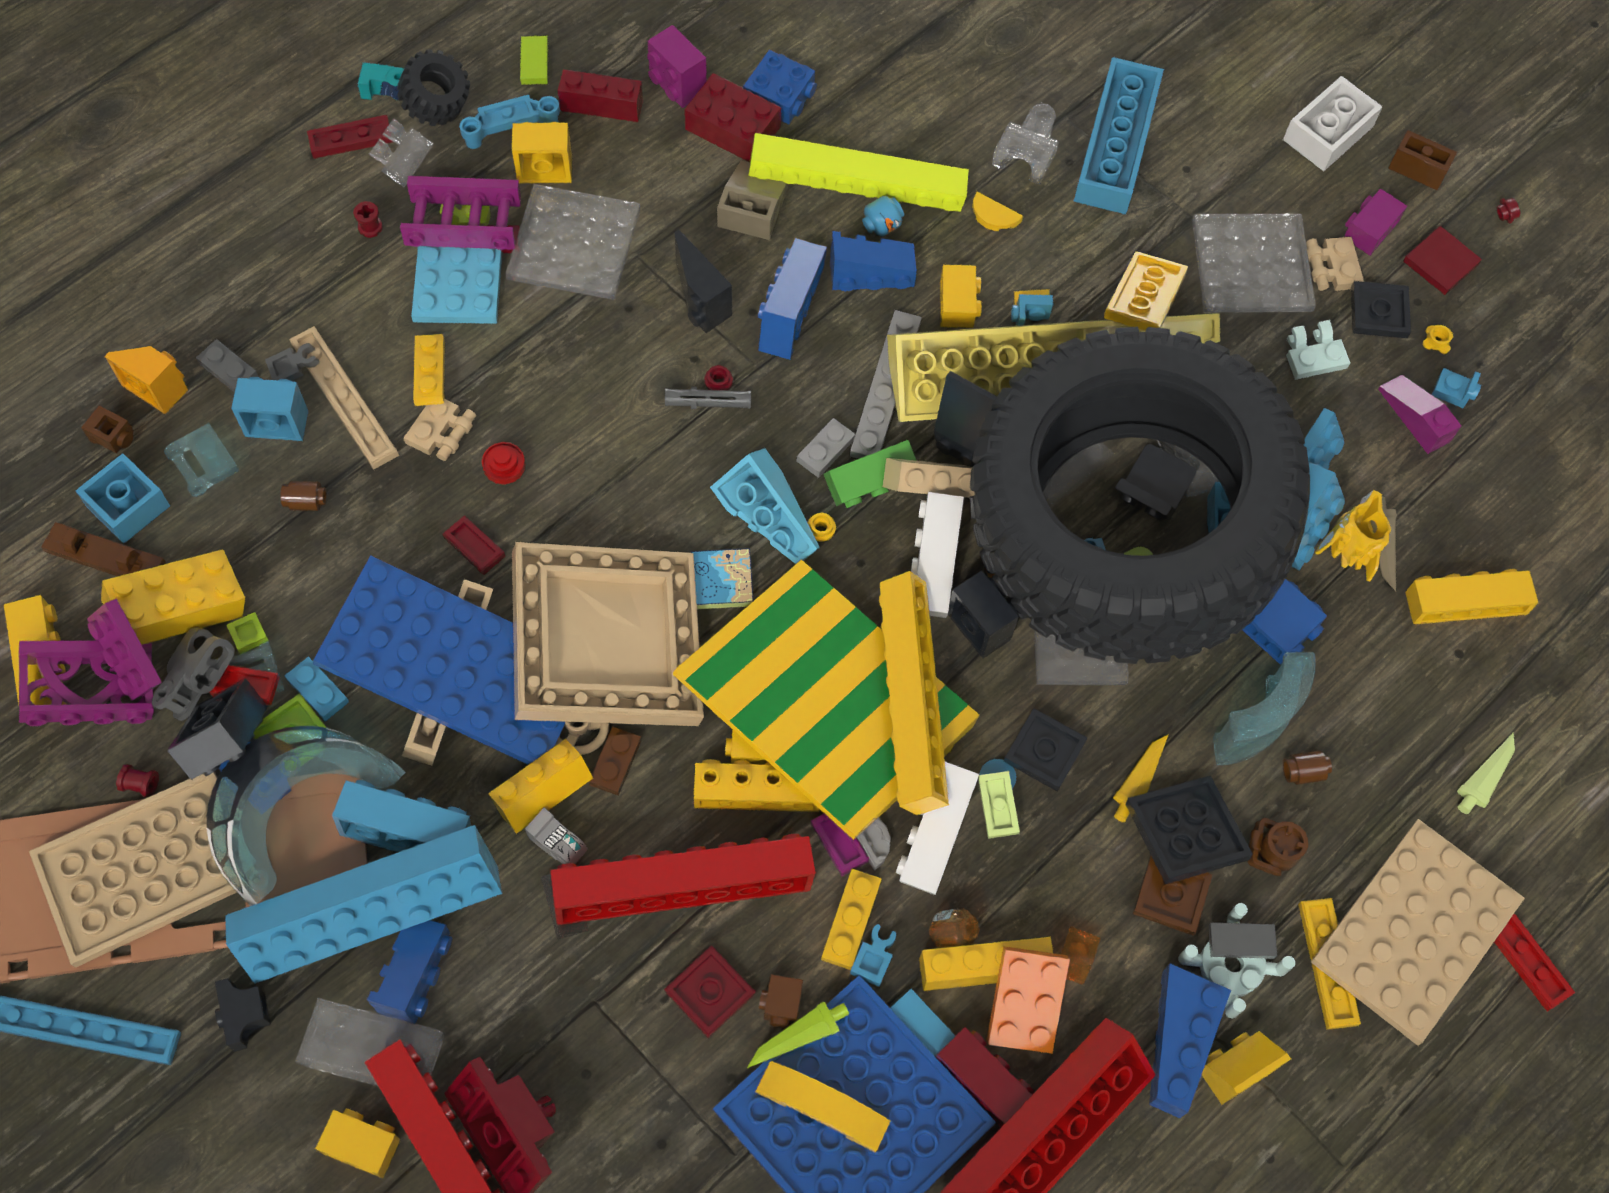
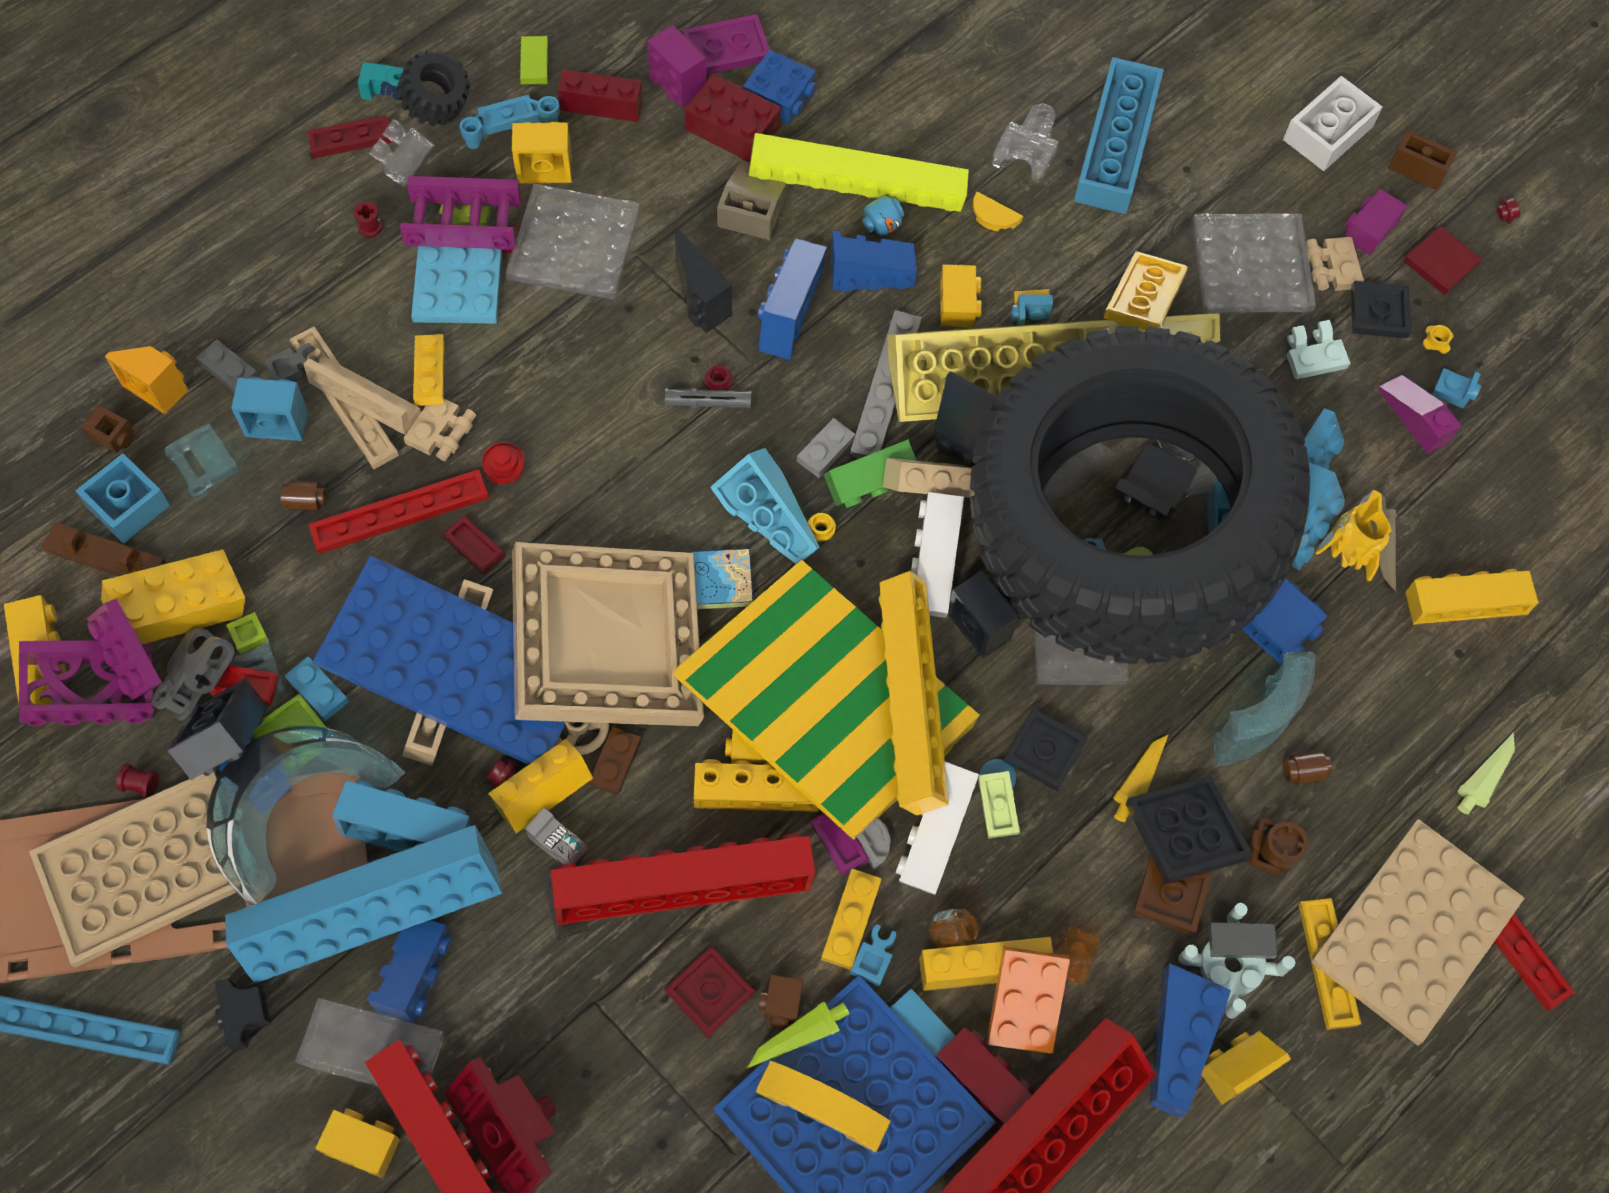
none -> tan fence [304,357,421,435]
none -> red plate [308,469,489,554]
none -> dark red plate [486,757,517,788]
none -> magenta plate [682,14,770,74]

